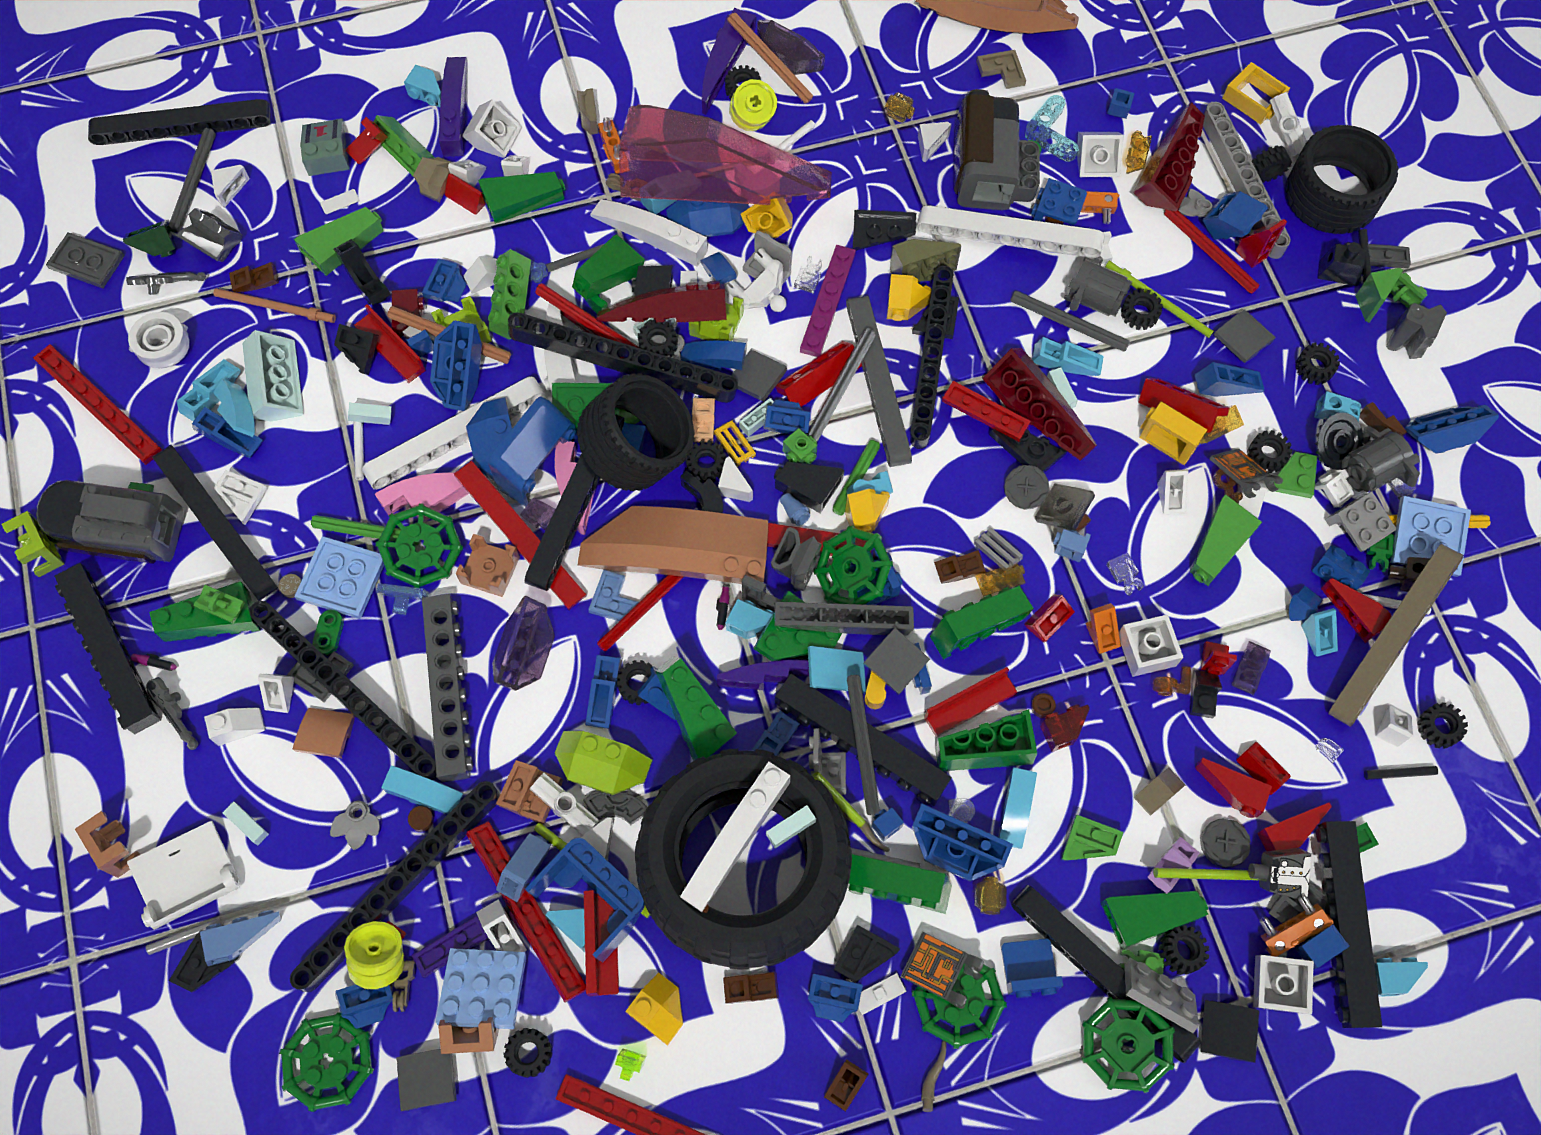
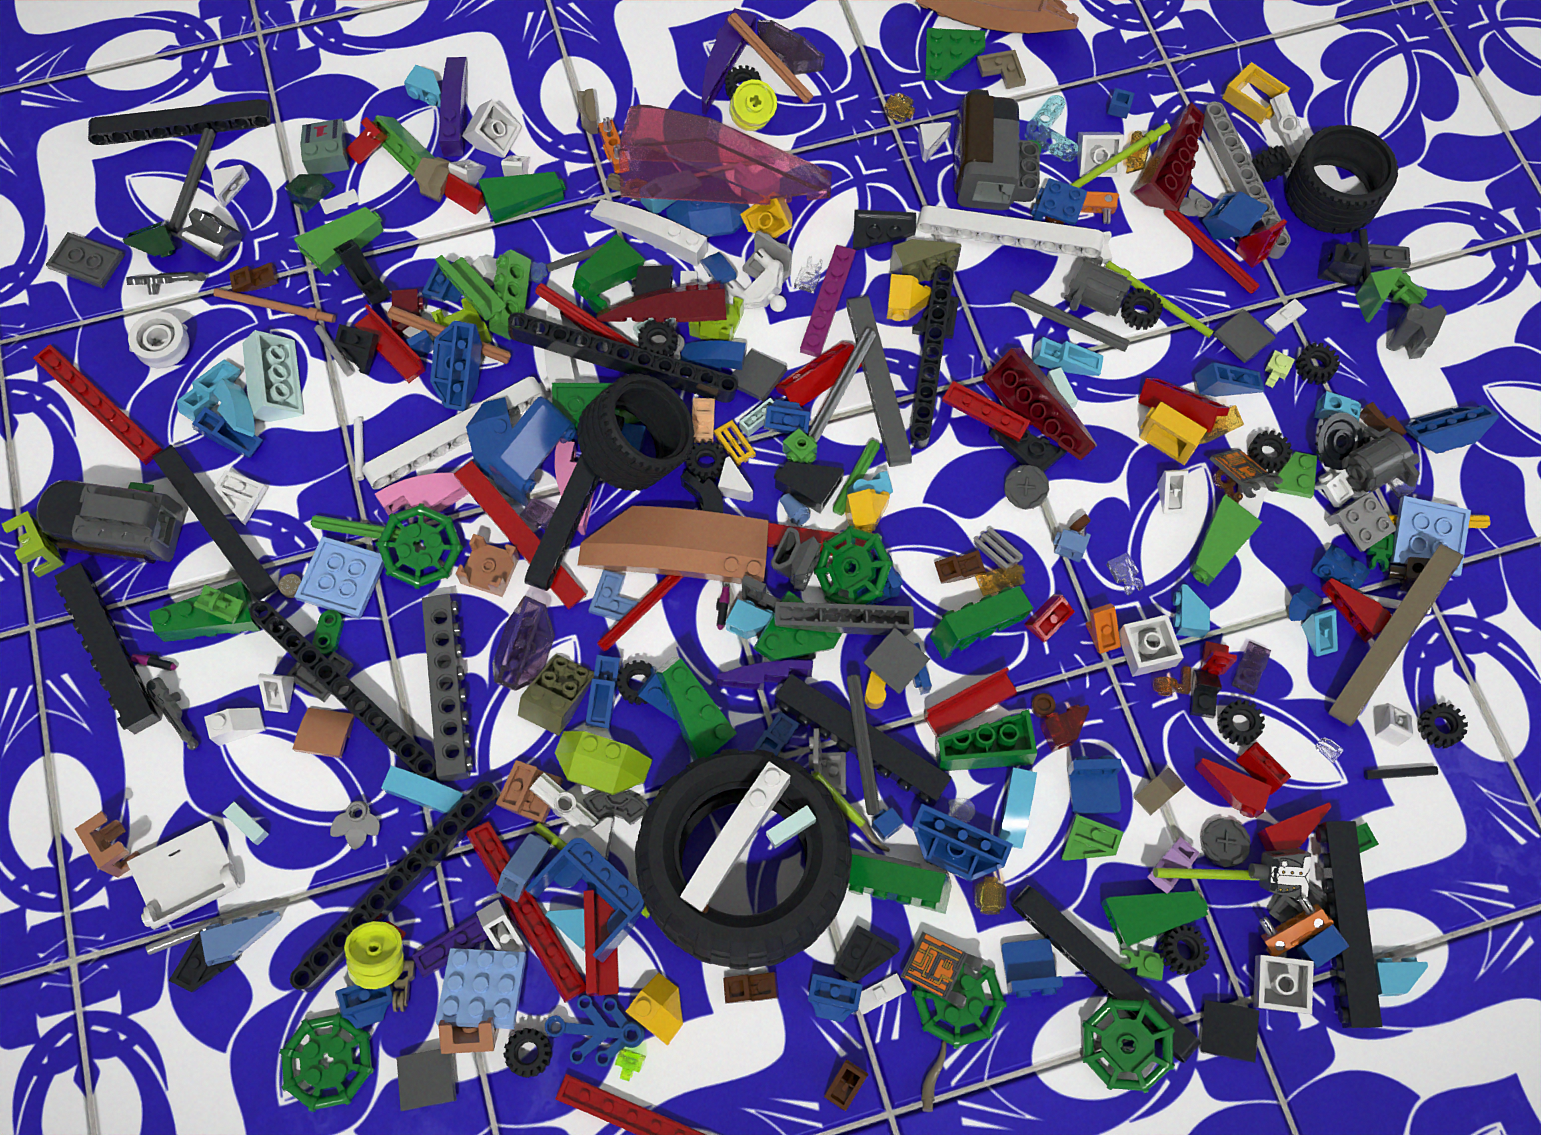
light aqua piece [348,402,391,425] -> none
clear light blue tile [377,583,429,615] -> none
reddish brown tile [408,806,434,832] -> none
white piece [767,120,815,161] -> none
medium azure piece [808,646,866,693] -> none
clear smoke tile [1034,483,1095,531] -> none
light grey plate [1124,958,1199,1033] -> none
none -> slope [285,174,335,213]
none -> light grey bar [314,325,354,376]
none -> bright green panel [435,255,506,321]
none -> olive slope [517,654,594,736]
none -> blue plant [545,995,645,1067]
none -> green plate [925,28,985,81]
none -> blue bracket [1067,755,1122,814]
none -> lime bar [1070,122,1171,188]
none -> medium azure slope [1173,584,1210,638]
none -> black tyre [1217,700,1265,746]
none -> white piece [1264,299,1307,334]
none -> yellowish green plate [1265,350,1295,388]

